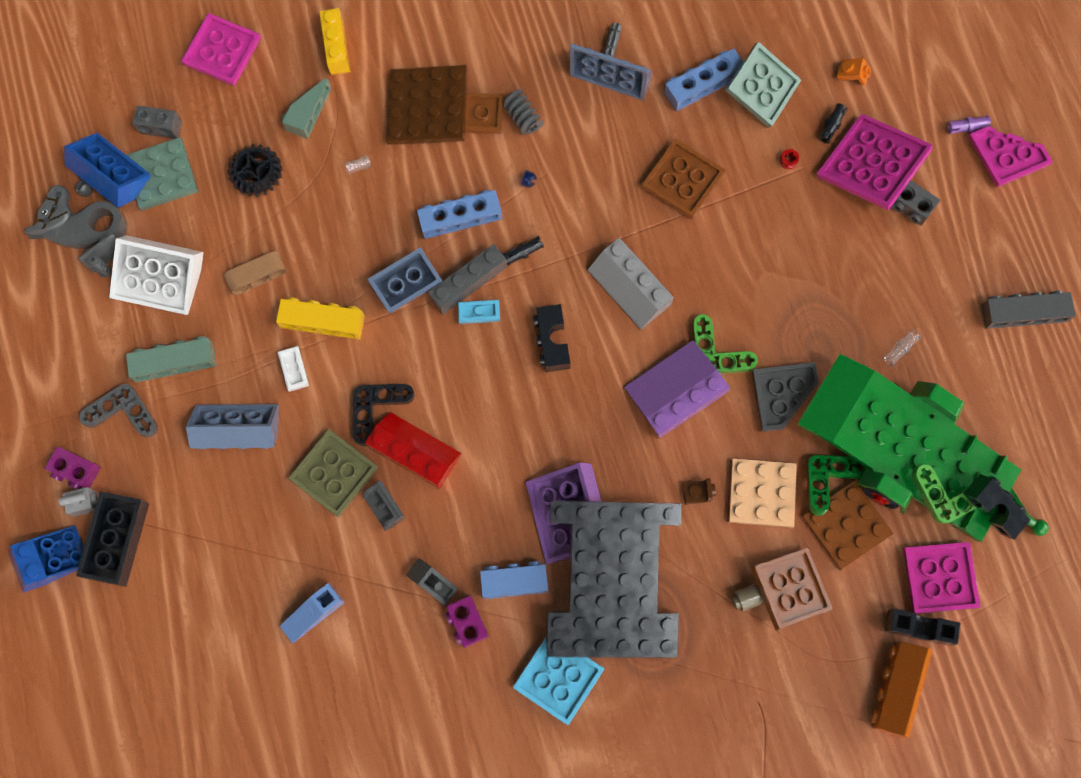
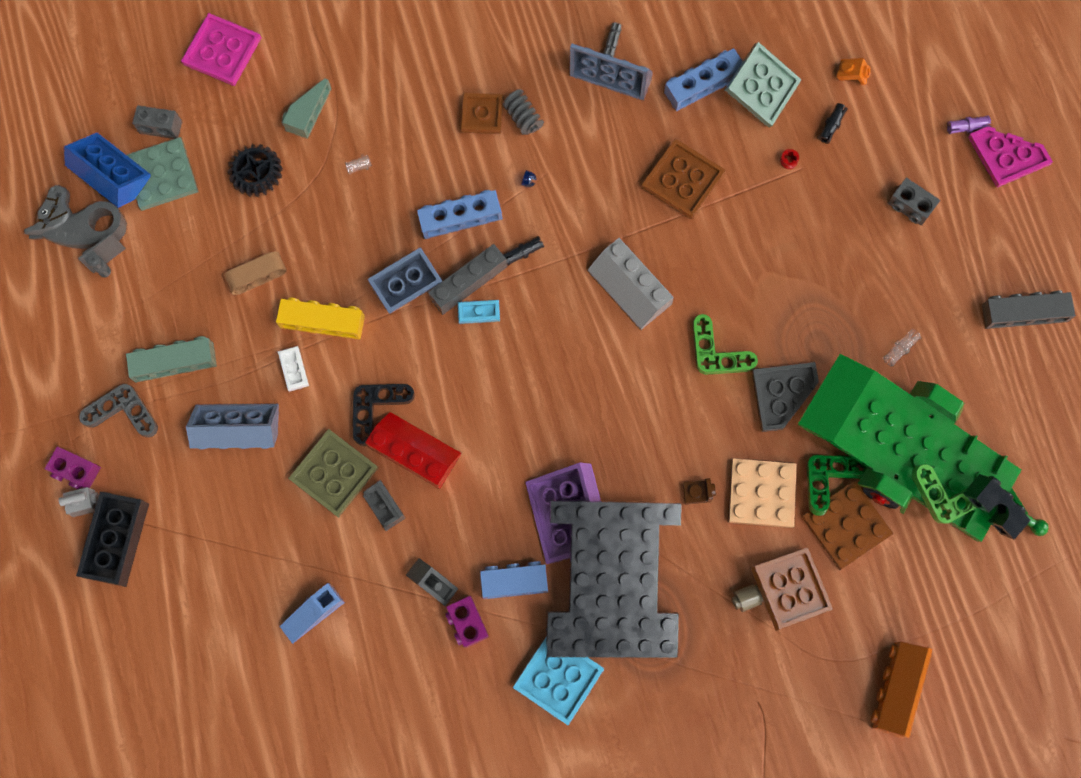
blue slope [9,526,84,593] -> none
dark grey hinge [75,180,93,197] -> none
white slope [109,235,203,315] -> none
yellow brick [320,8,350,75] -> none
reddish brown plate [386,65,468,145] -> none
black arch [533,304,571,372] -> none
medium lavender slope [624,340,730,438] -> none
dark pink plate [817,113,933,211] -> none
black arch [885,609,961,646] -> none
dark pink plate [903,542,981,614] -> none

